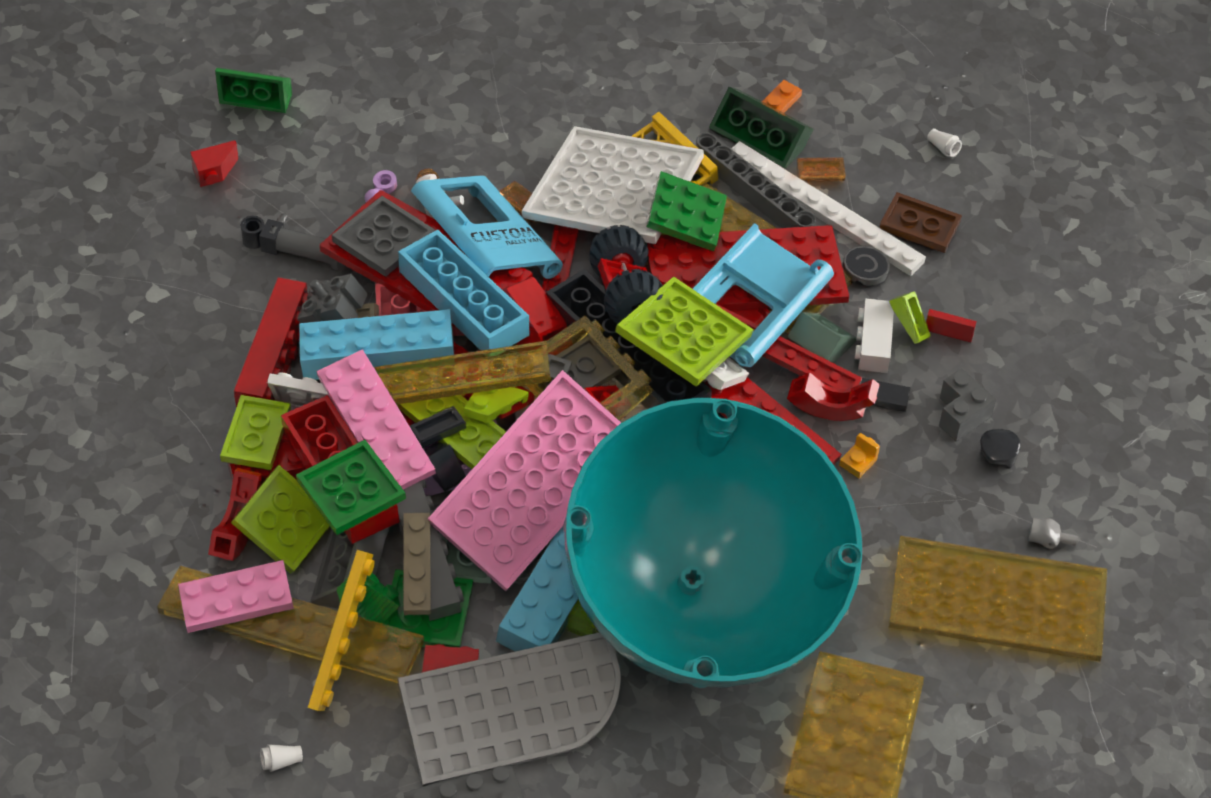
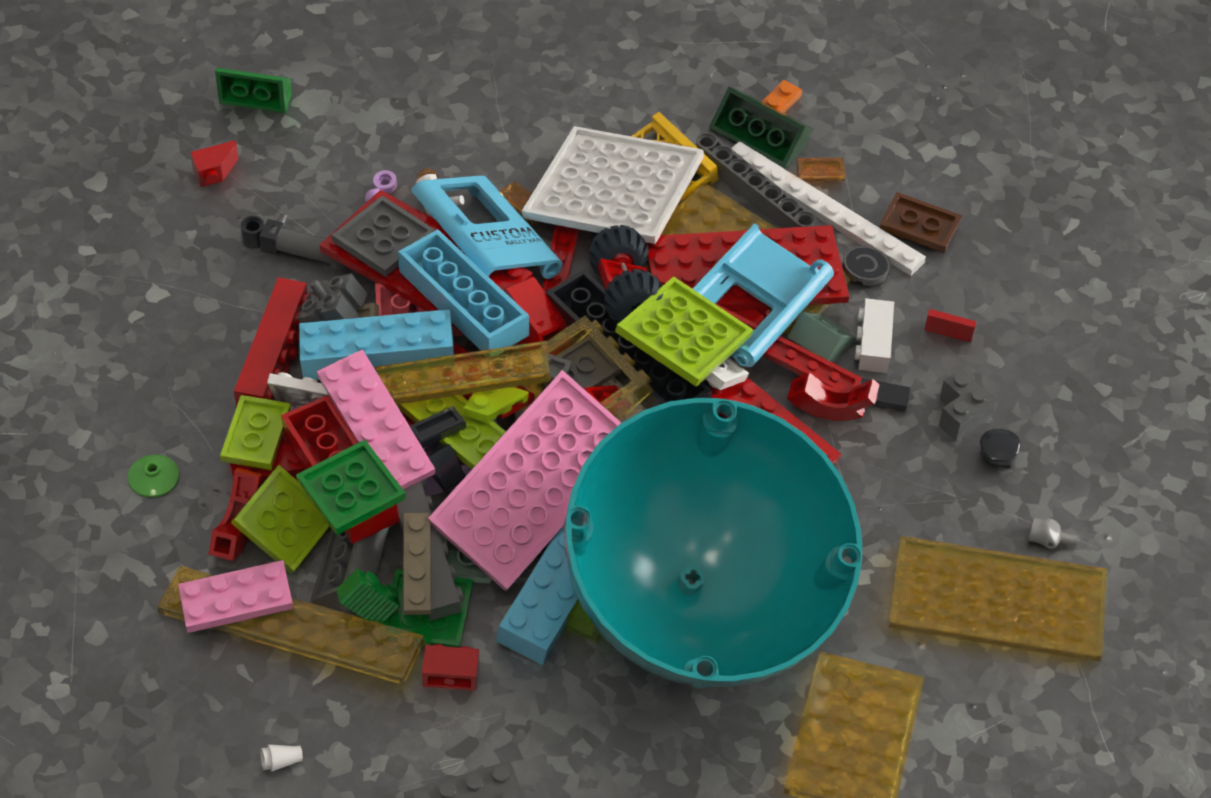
yellow plate [308,550,375,711] -> none
light grey plate [397,633,621,786] -> none
green plate [646,171,727,251] -> none
light orange bracket [839,433,880,479] -> none
lime slope [889,291,931,344] -> none
white cone [927,129,962,157] -> none
none -> bright green dish [128,454,179,498]

